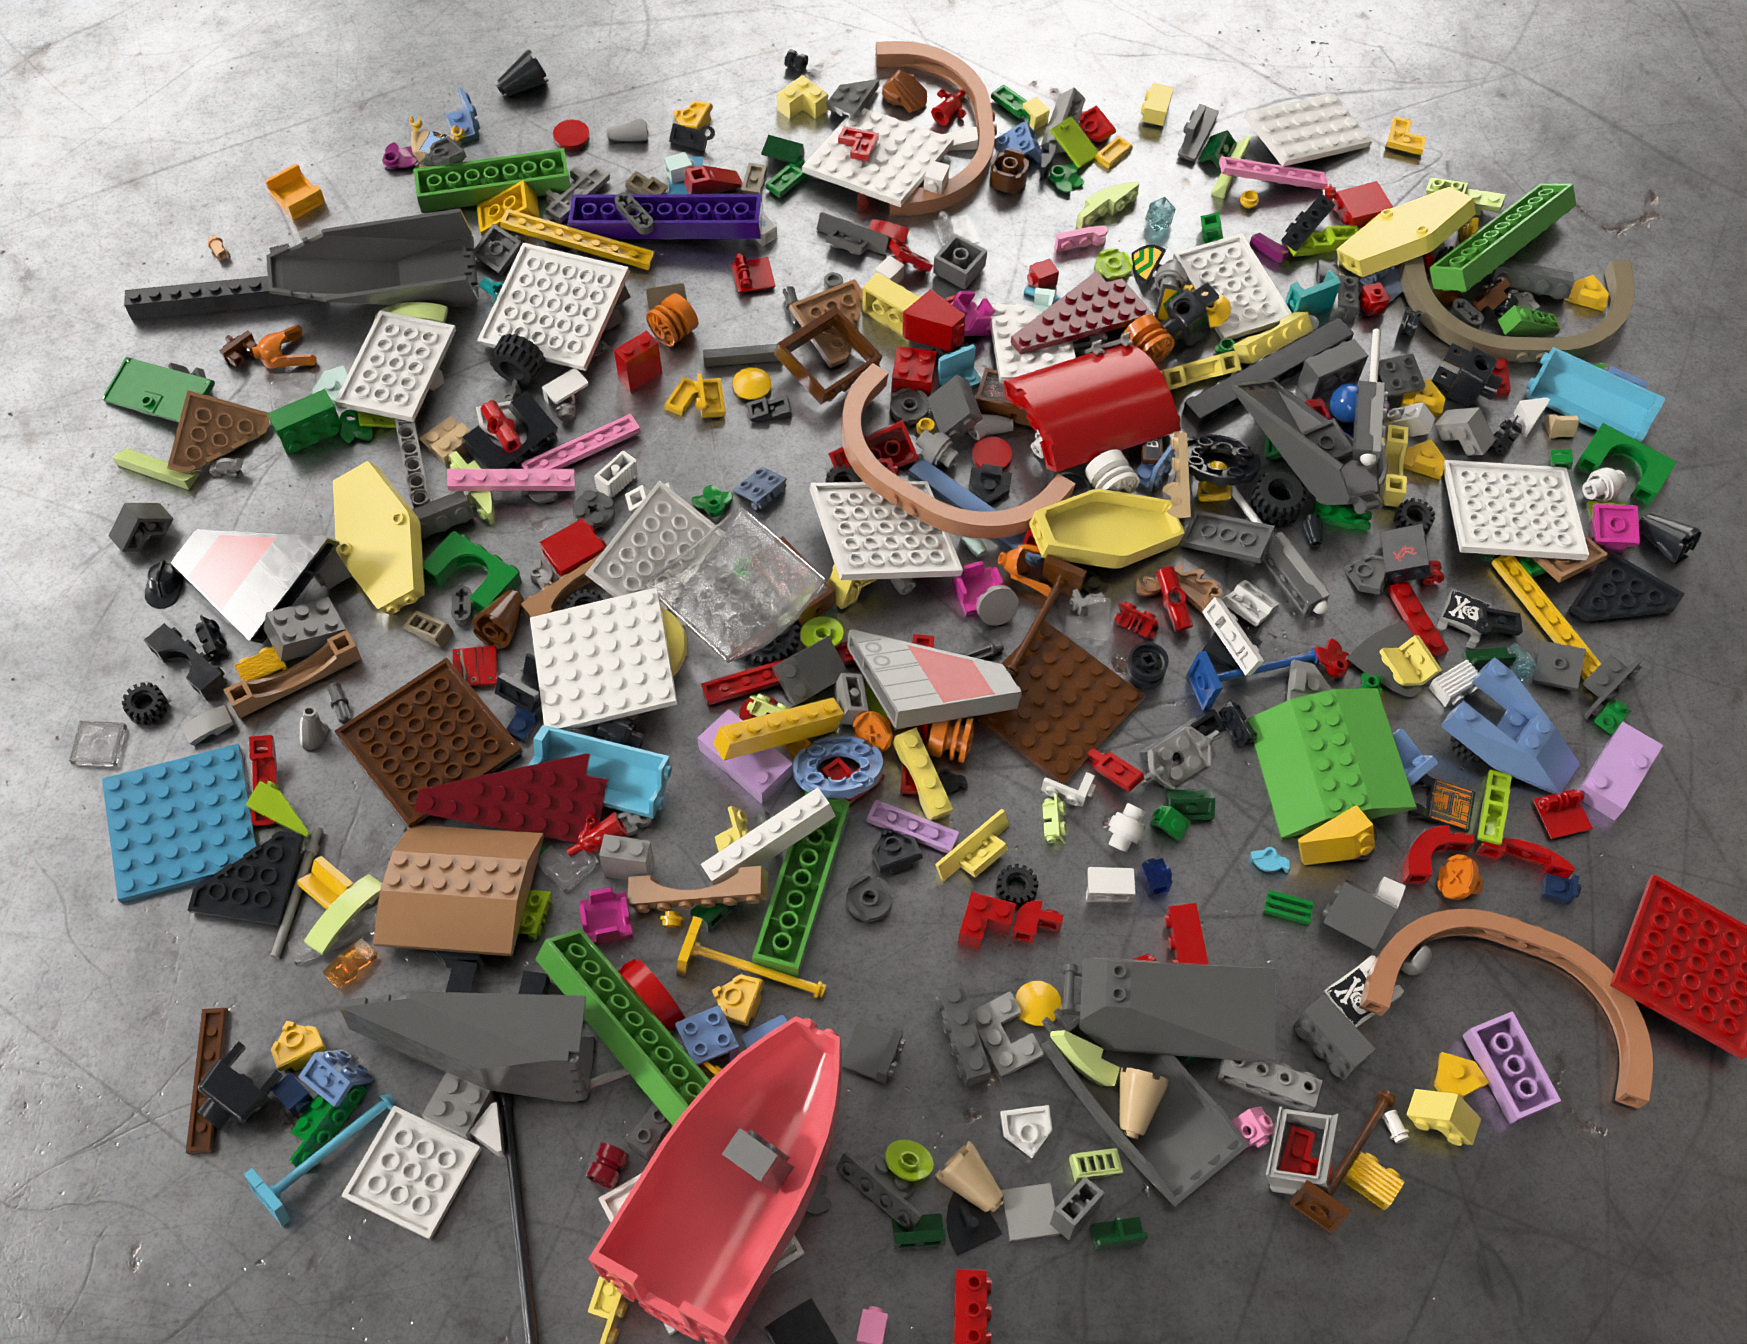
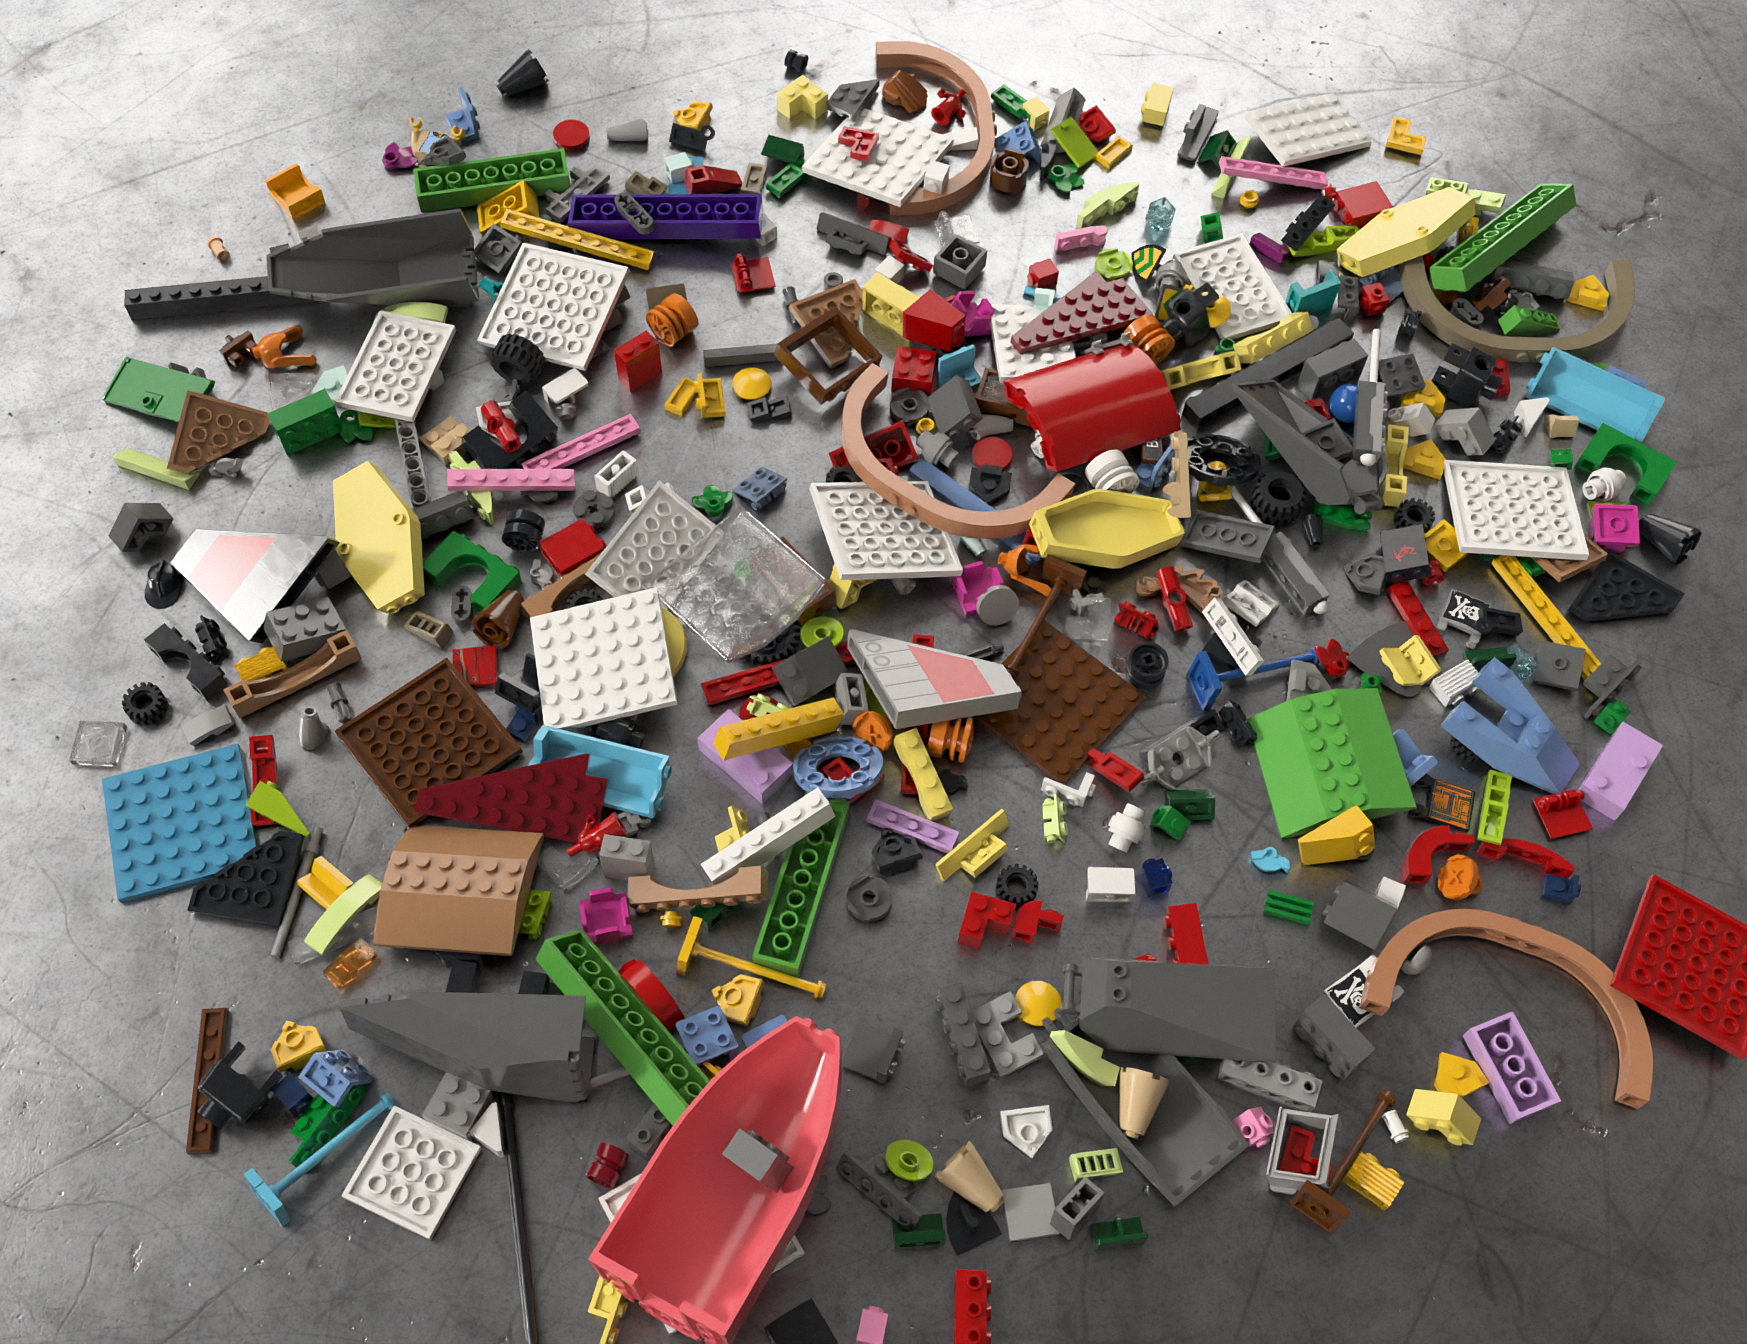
none -> black wheel [502,509,545,552]
none -> yellow plate [1425,519,1469,572]

